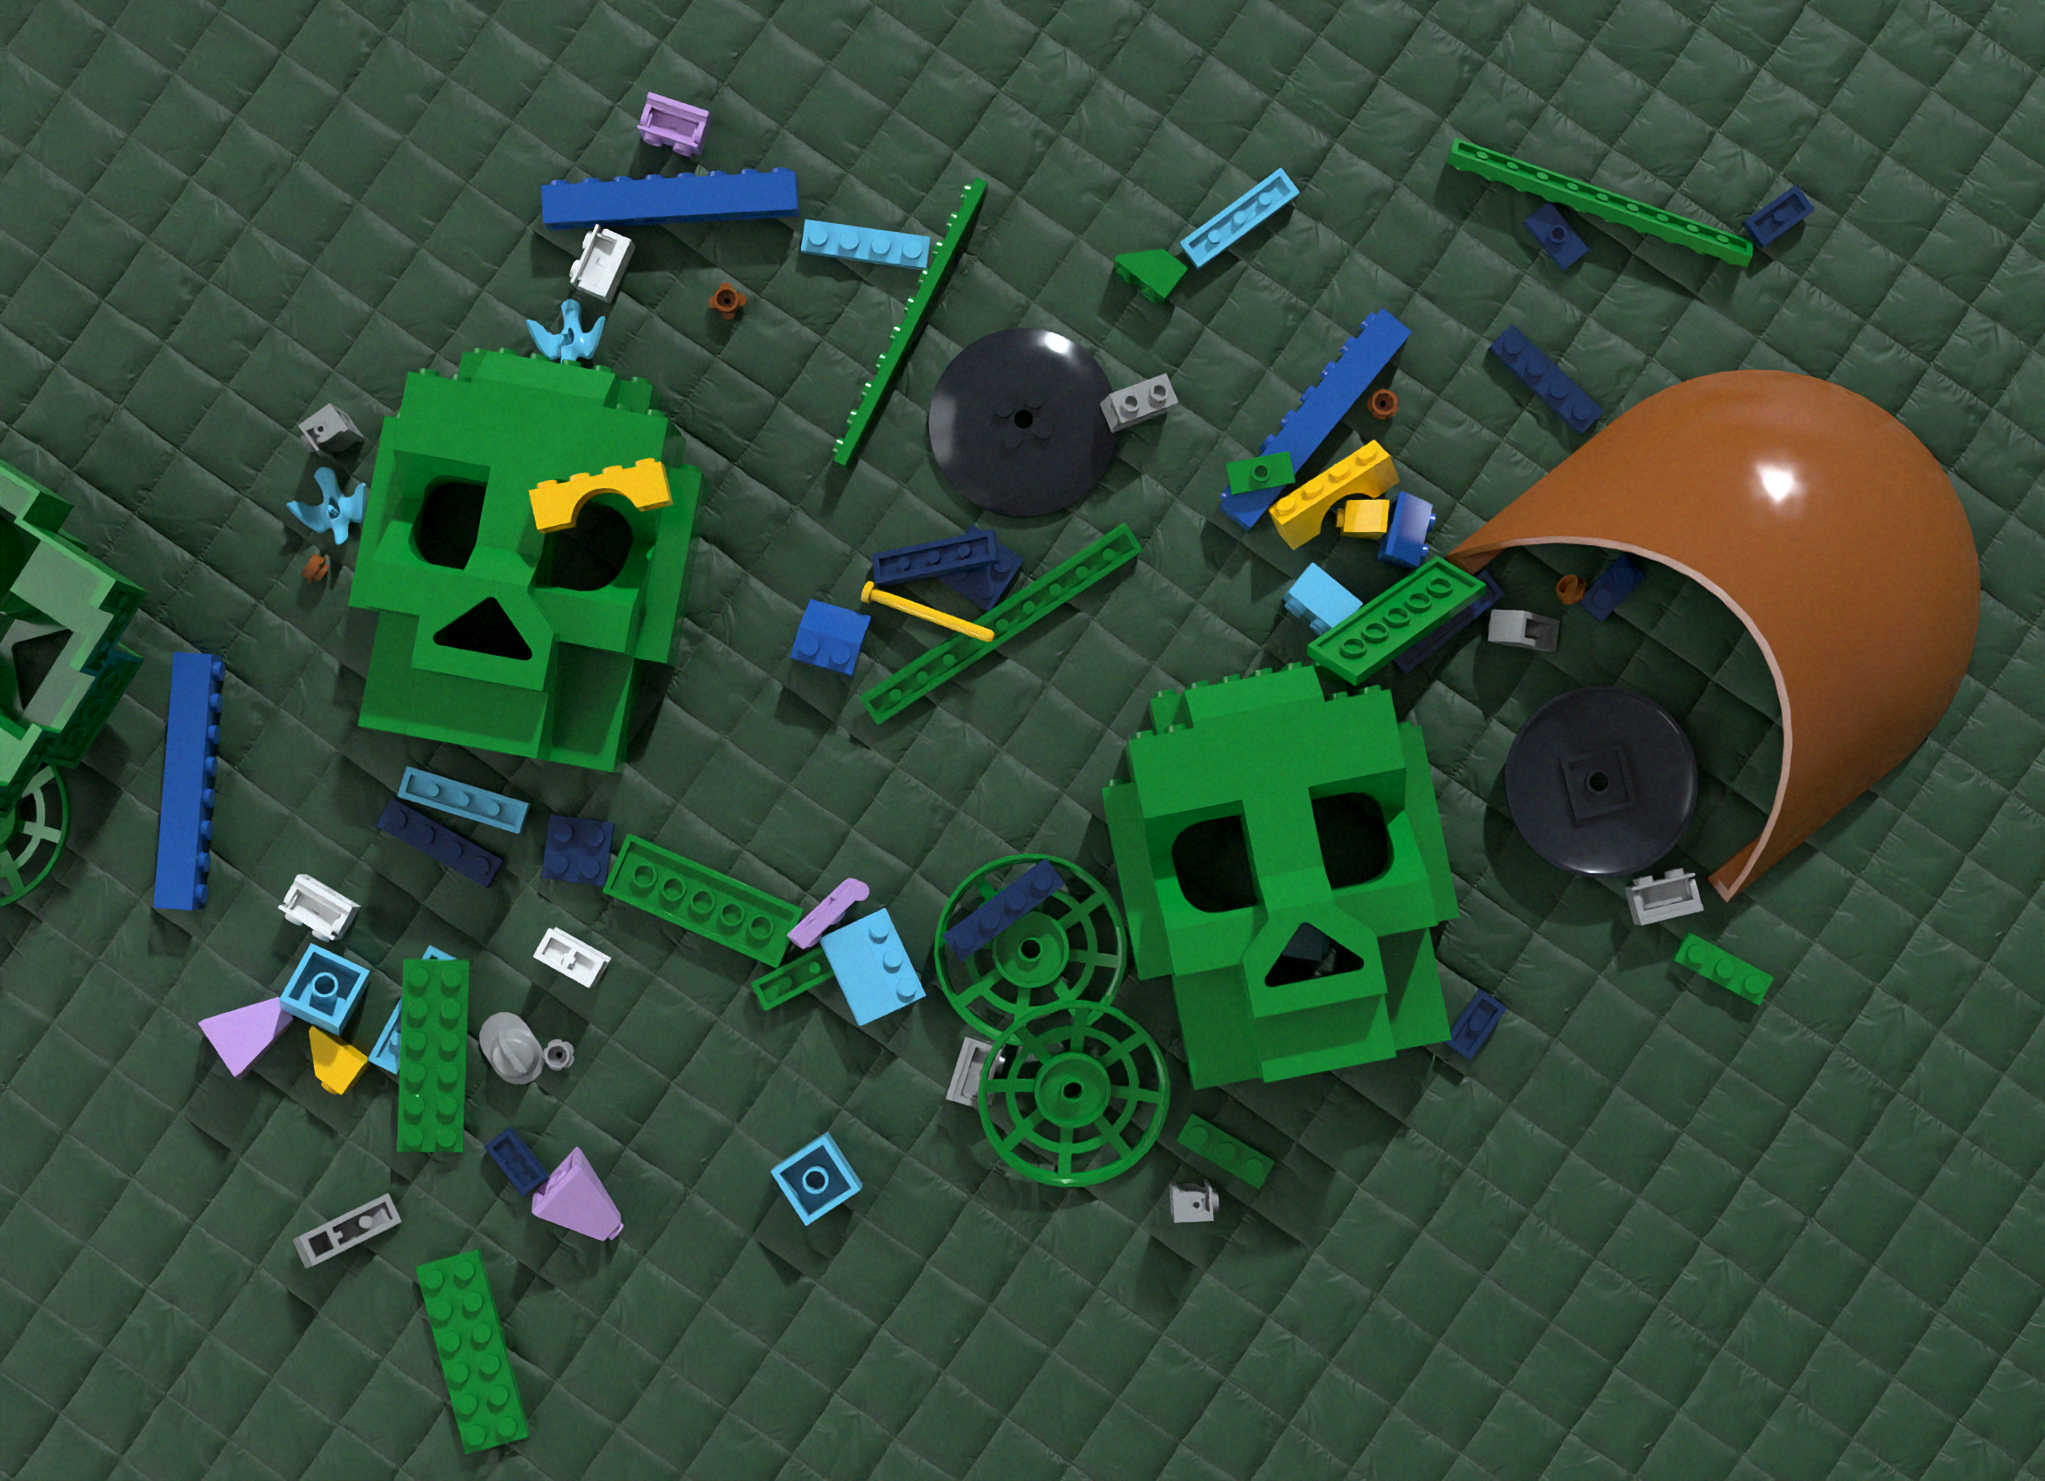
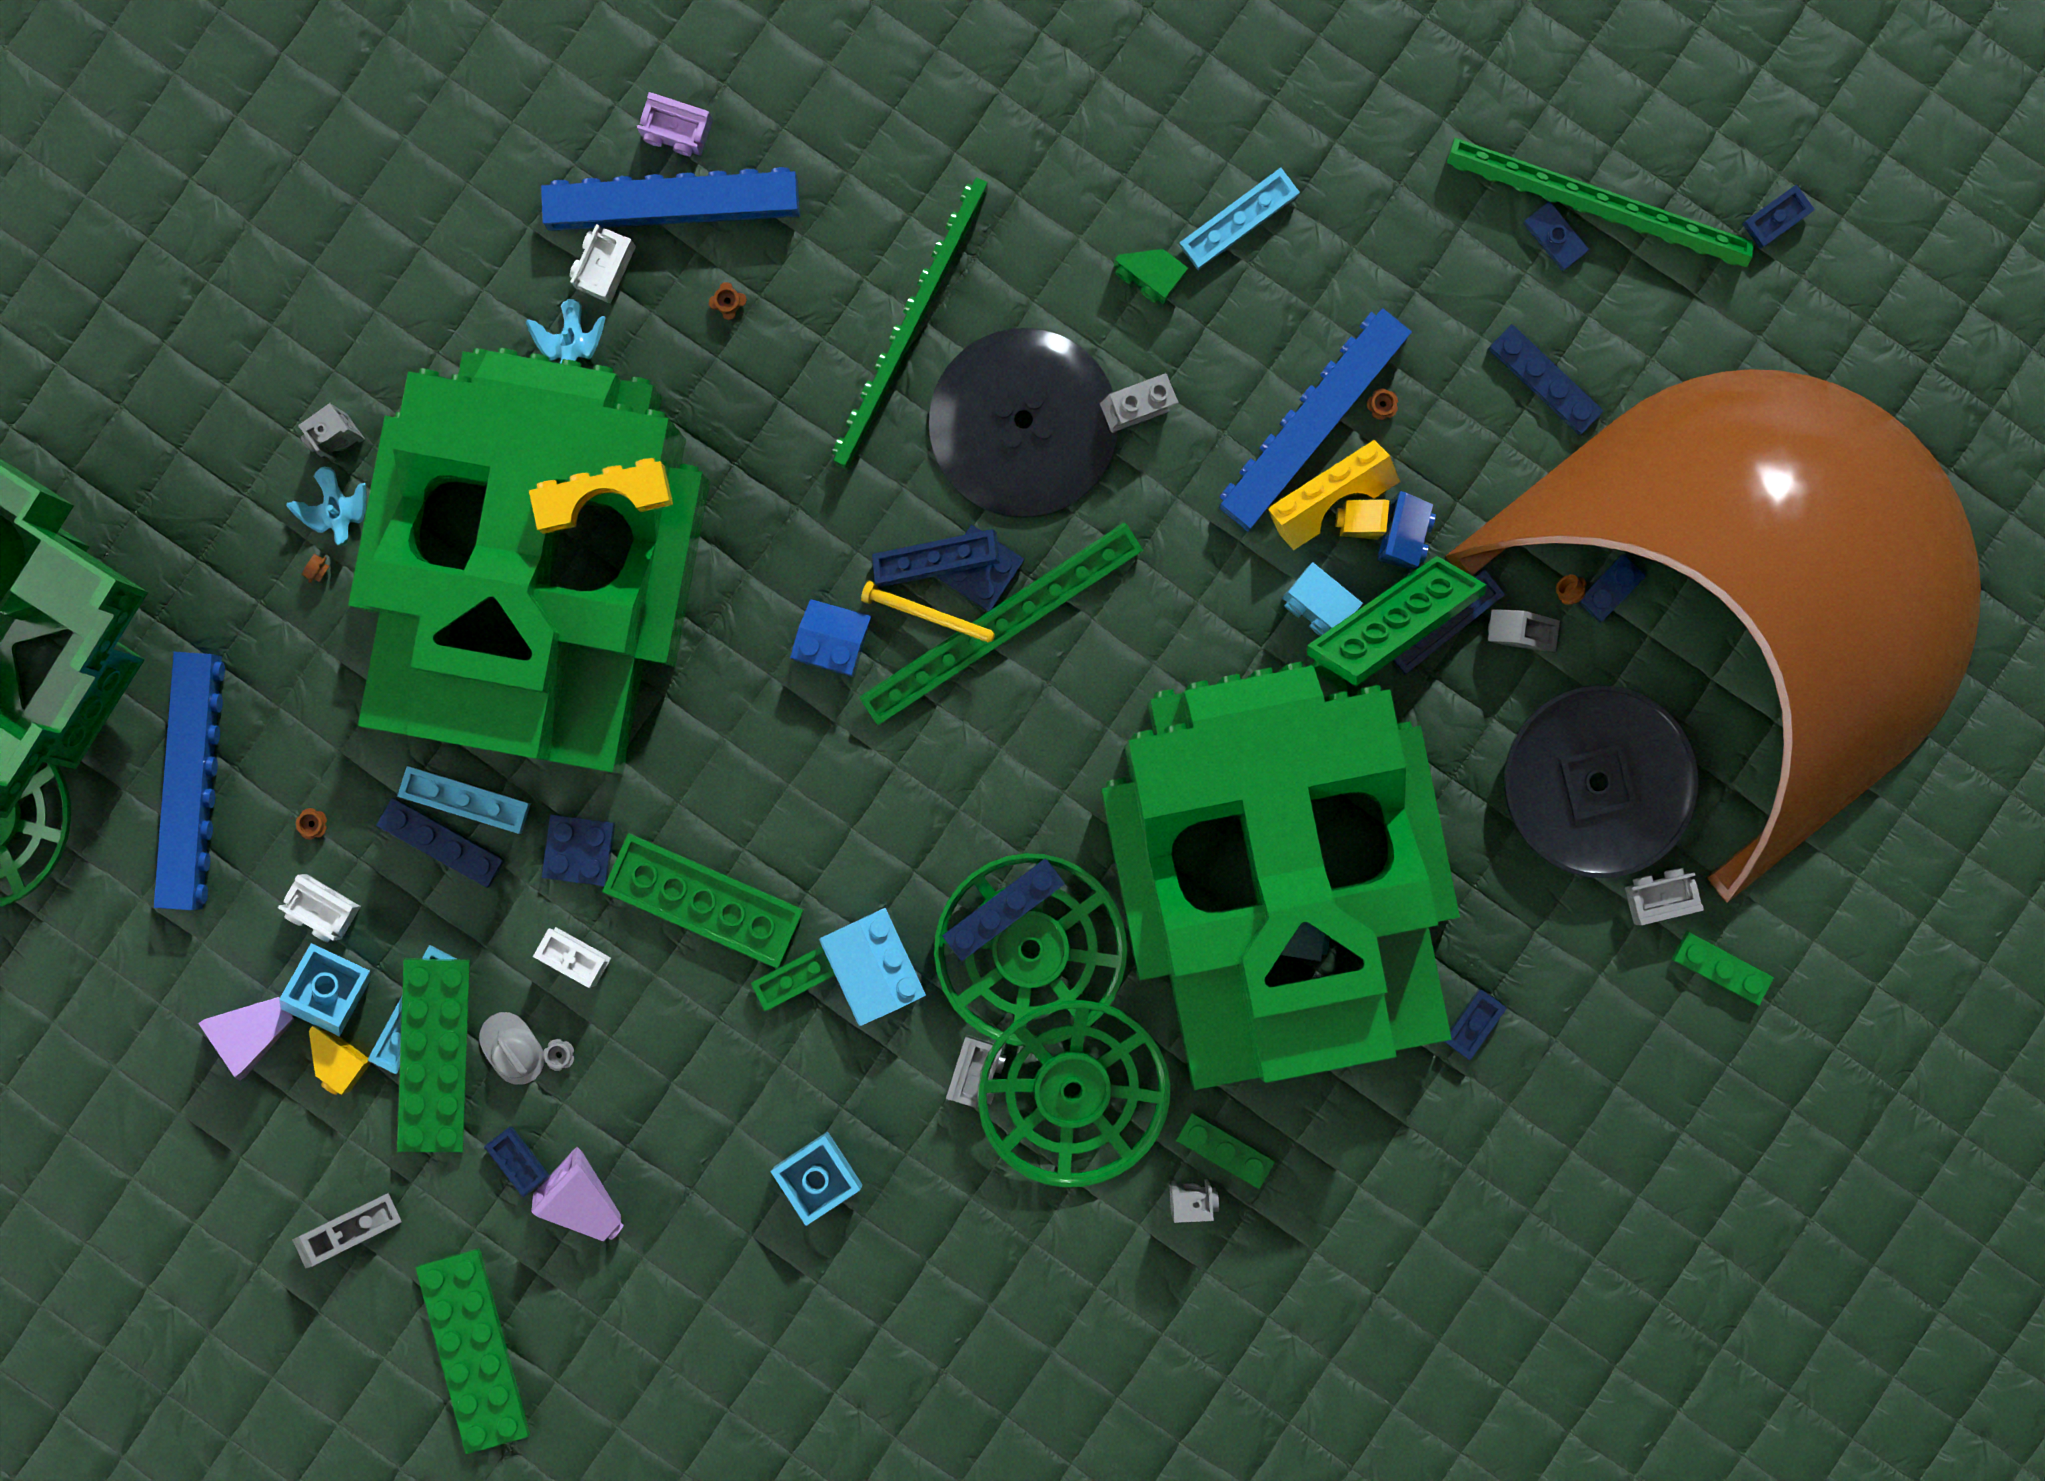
lavender plate [787,878,869,949] -> none
medium azure plate [801,219,931,270] -> none
green plate [1225,451,1295,496] -> none
none -> dark orange plate [296,808,327,840]

